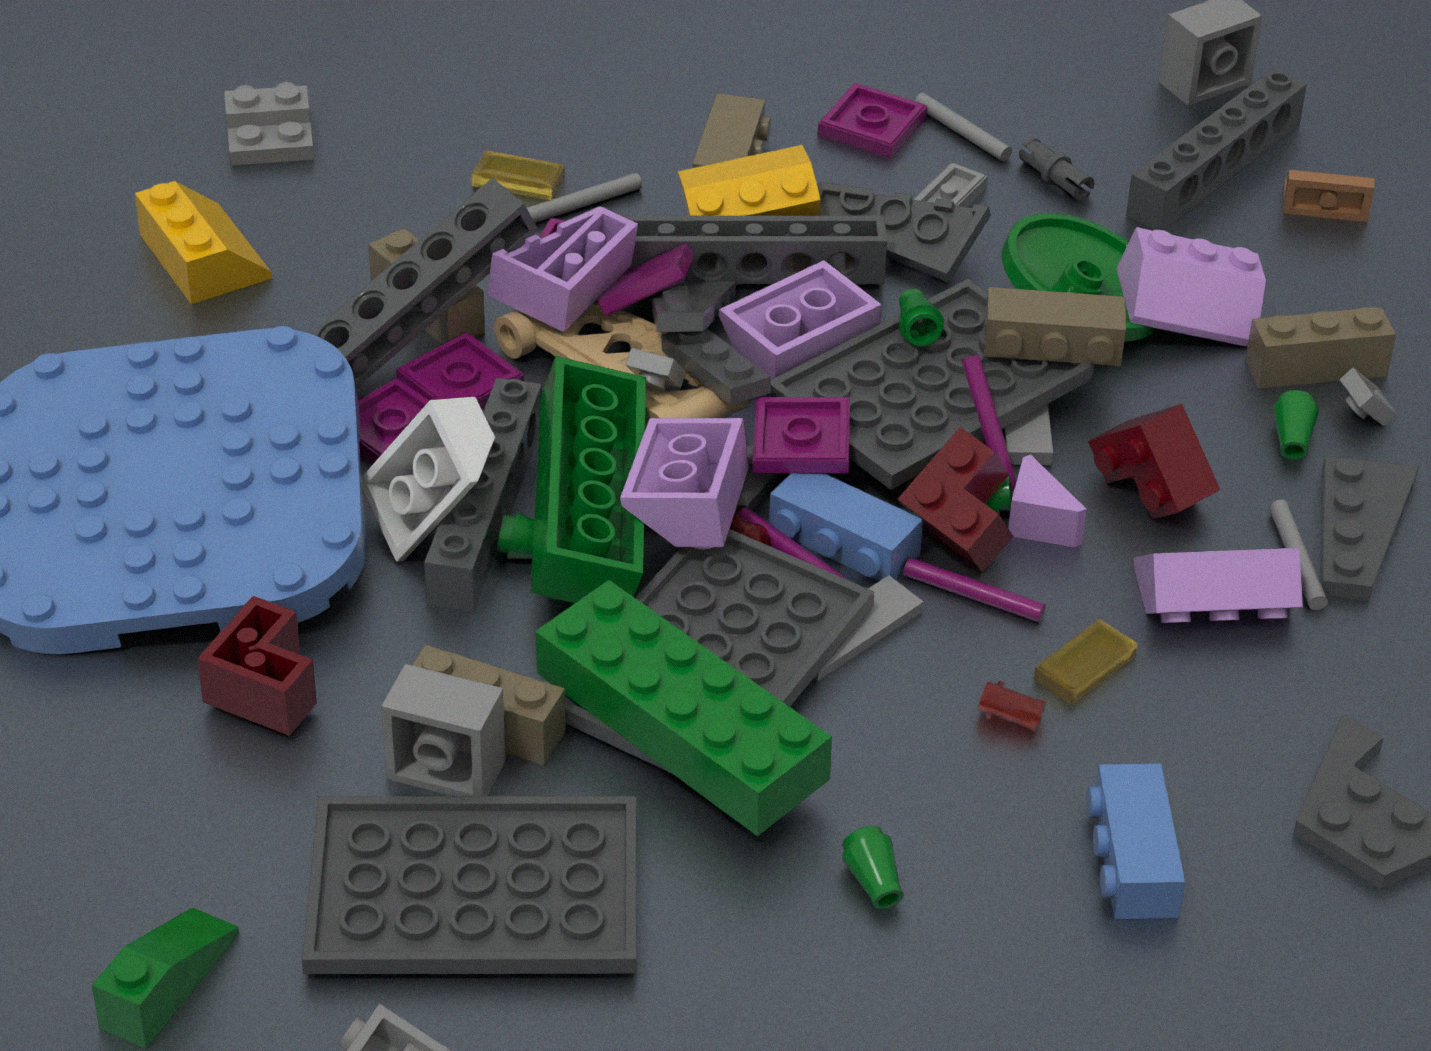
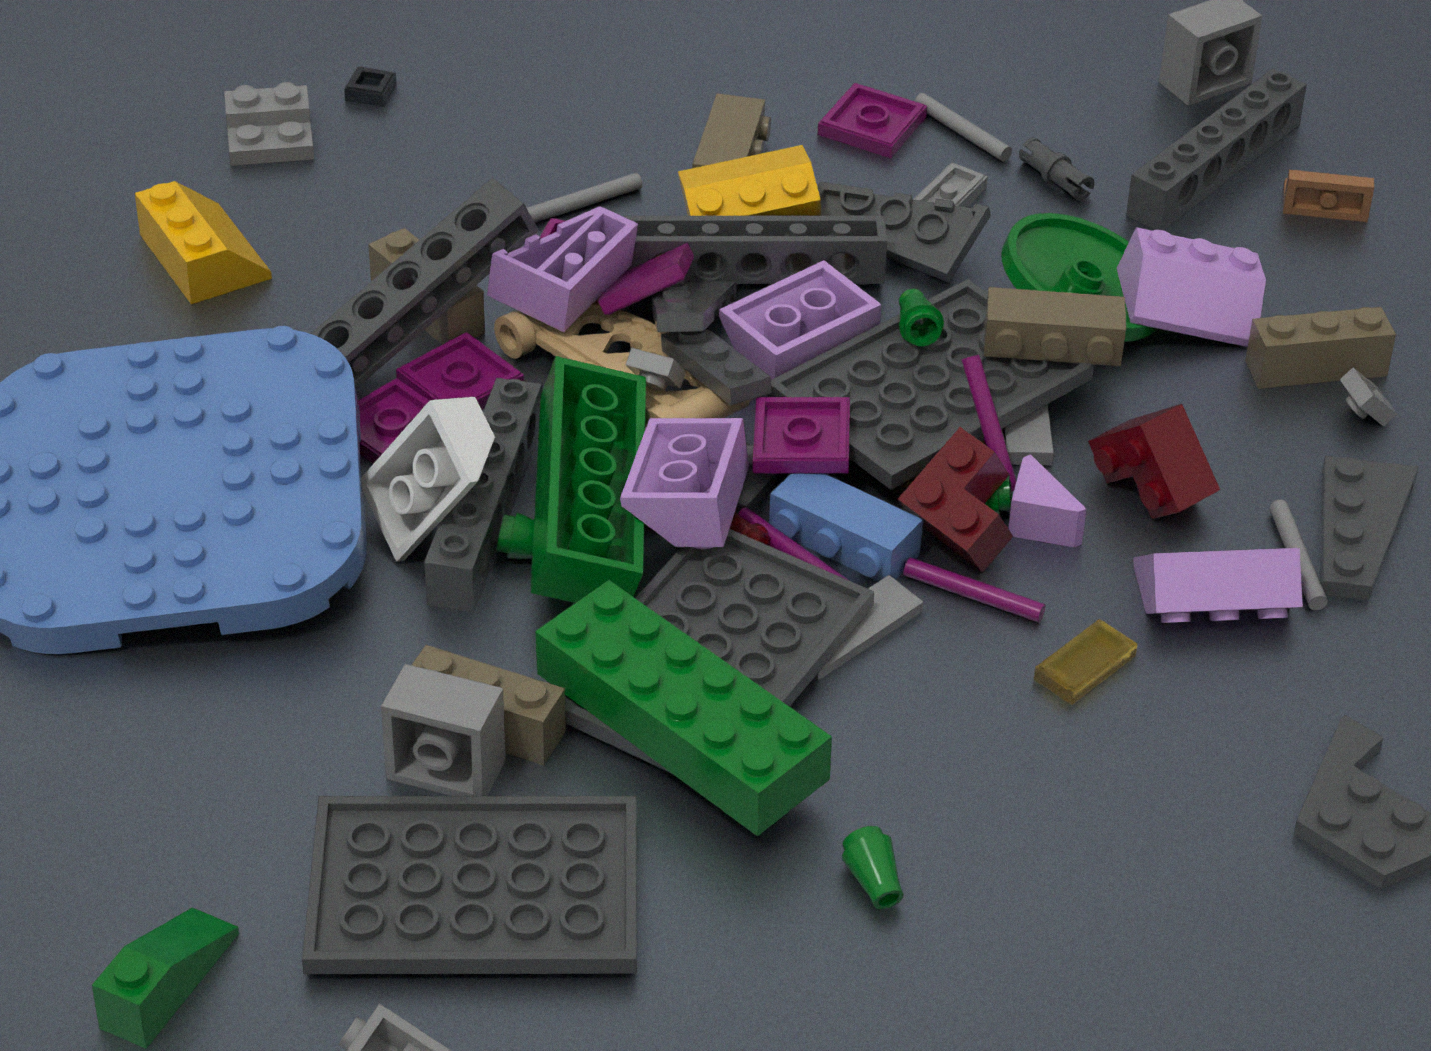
dark red brick [197,596,317,736] -> none
clear yellow tile [472,150,565,200] -> none
clear red pin [978,680,1047,732] -> none
medium blue brick [1086,763,1185,919] -> none
green cone [1272,390,1319,460] -> none
none -> black tile [344,66,397,107]

